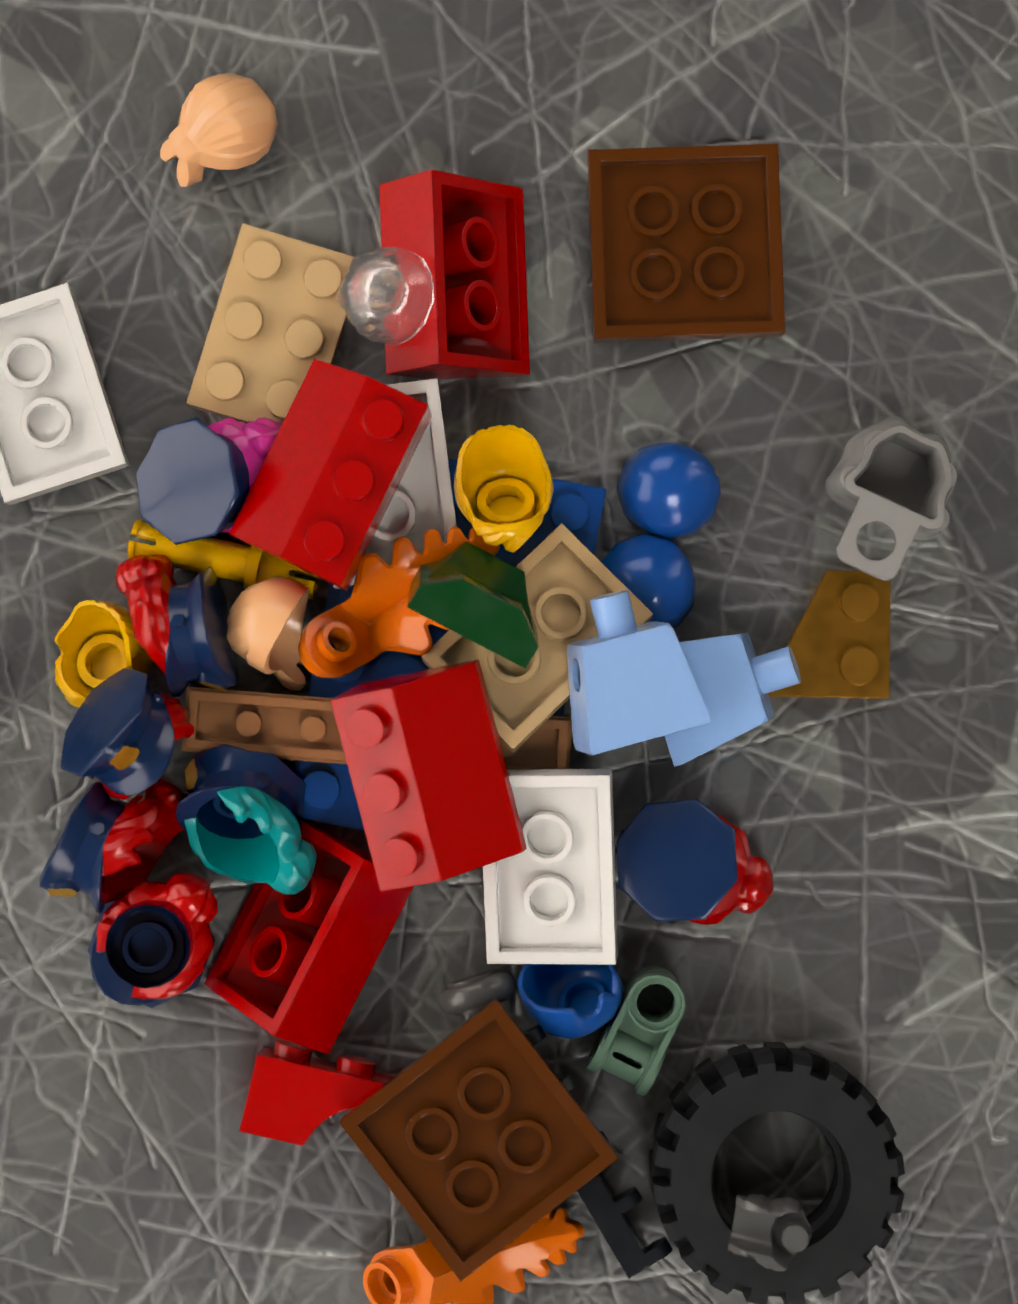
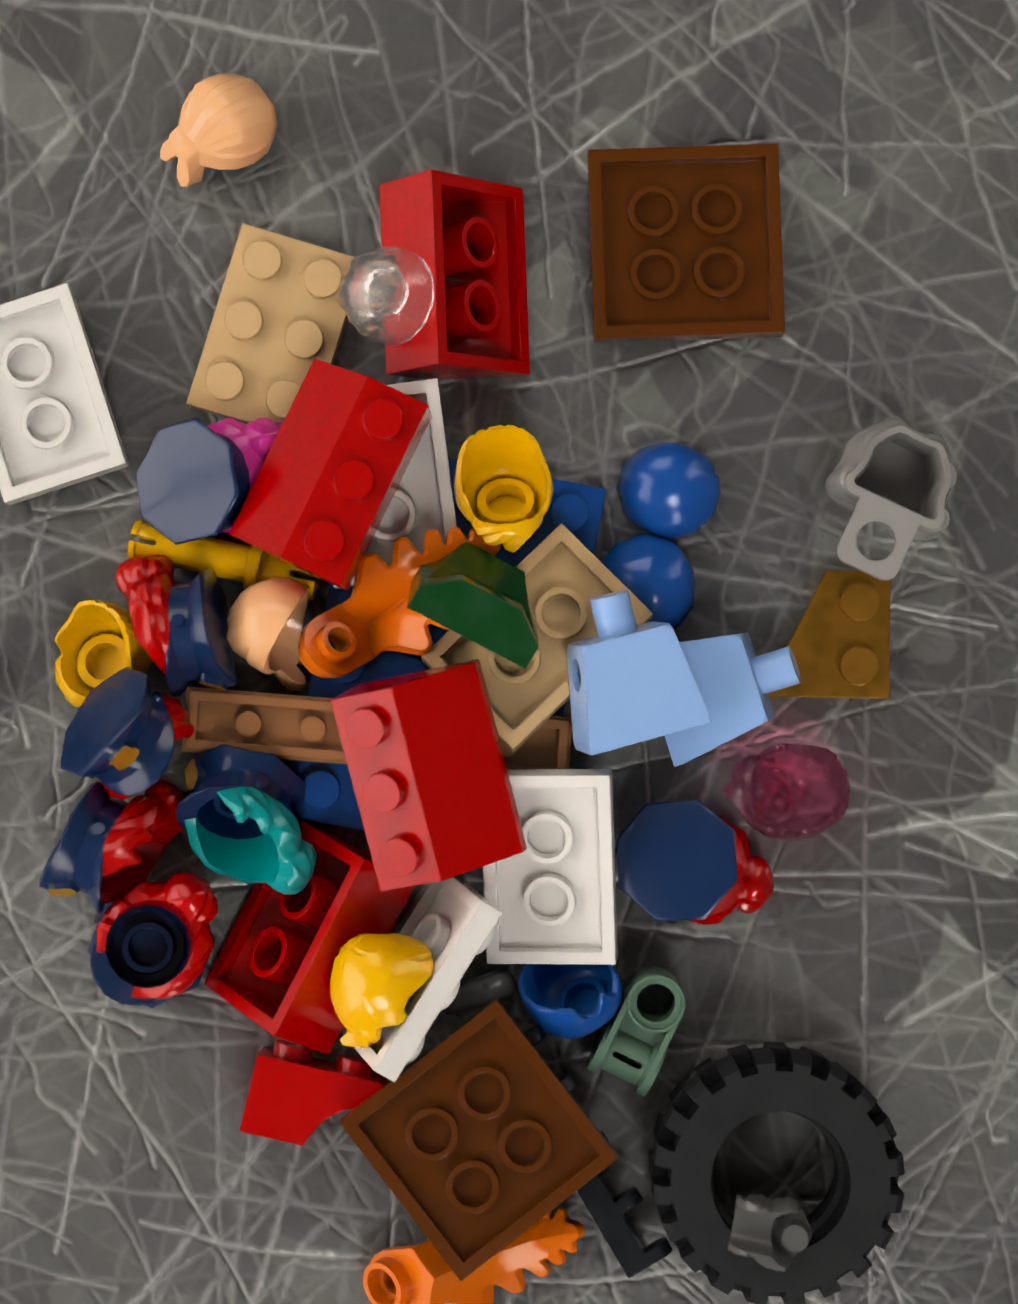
none -> yellow hair [330,933,433,1048]
none -> white plate [340,876,502,1082]
none -> clear pink hair [722,743,850,842]

